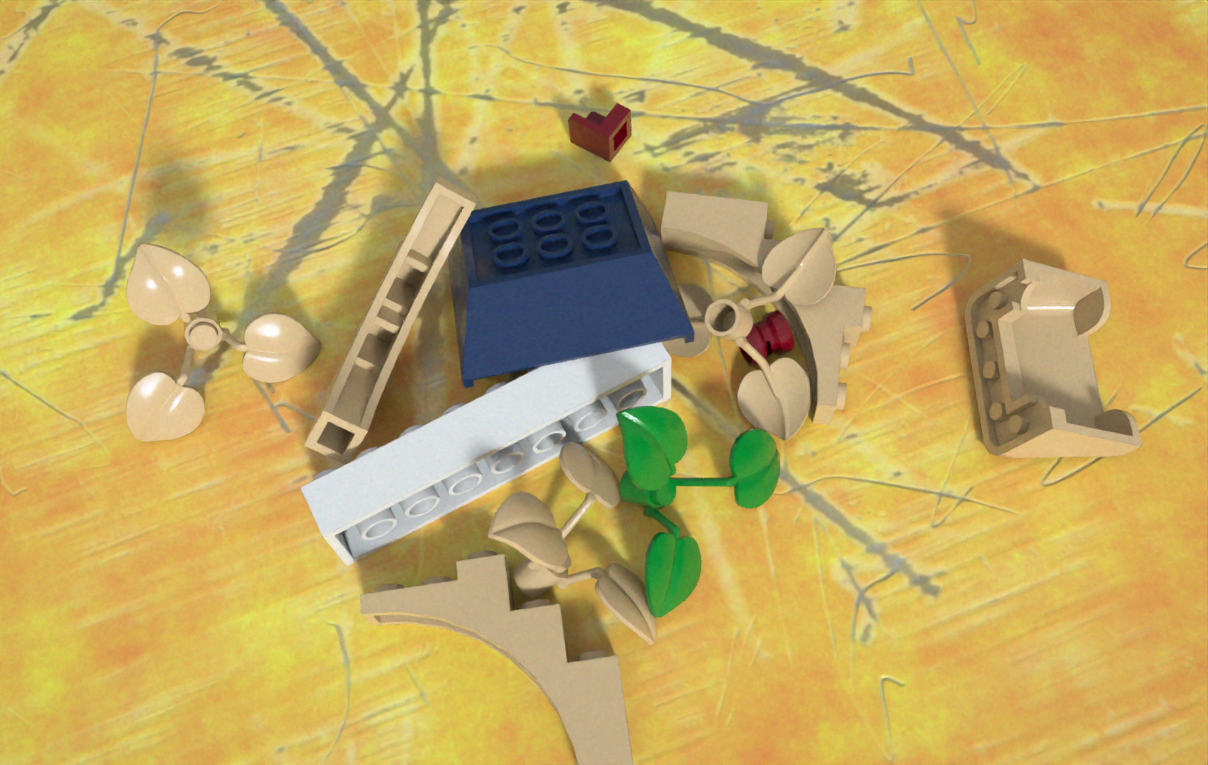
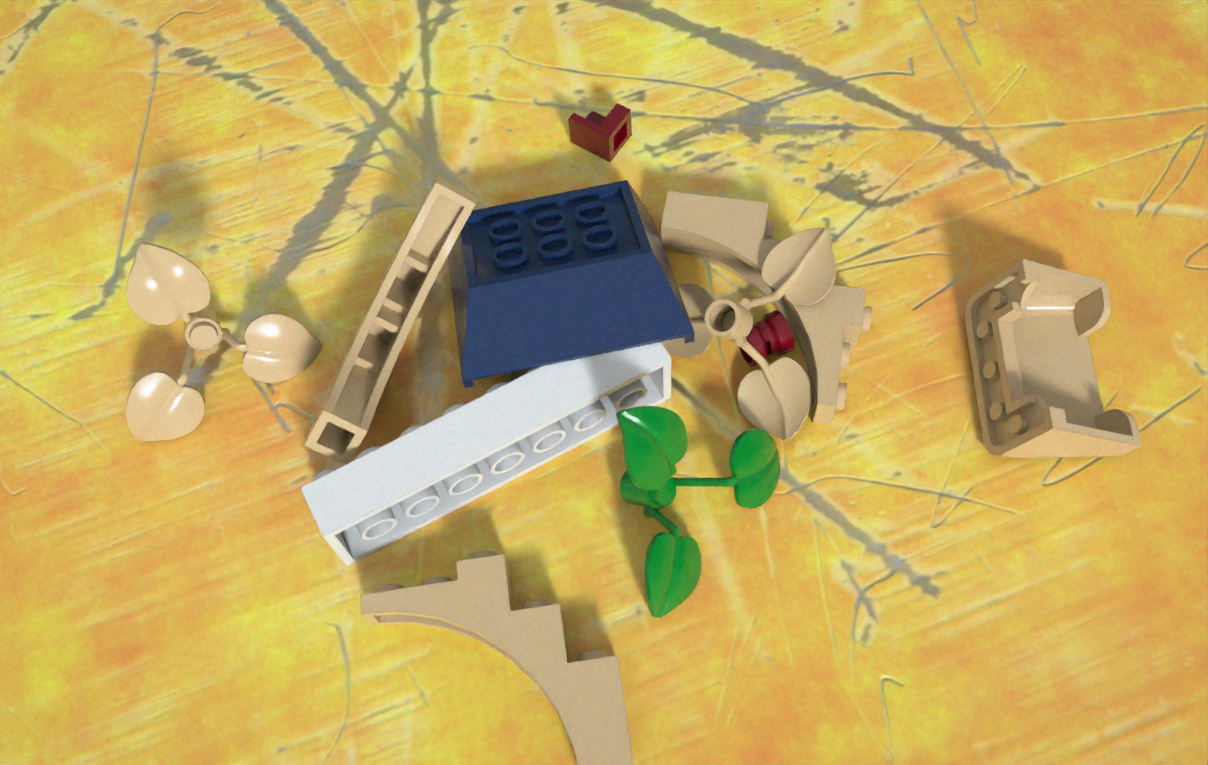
tan plant [487,442,657,645] -> none

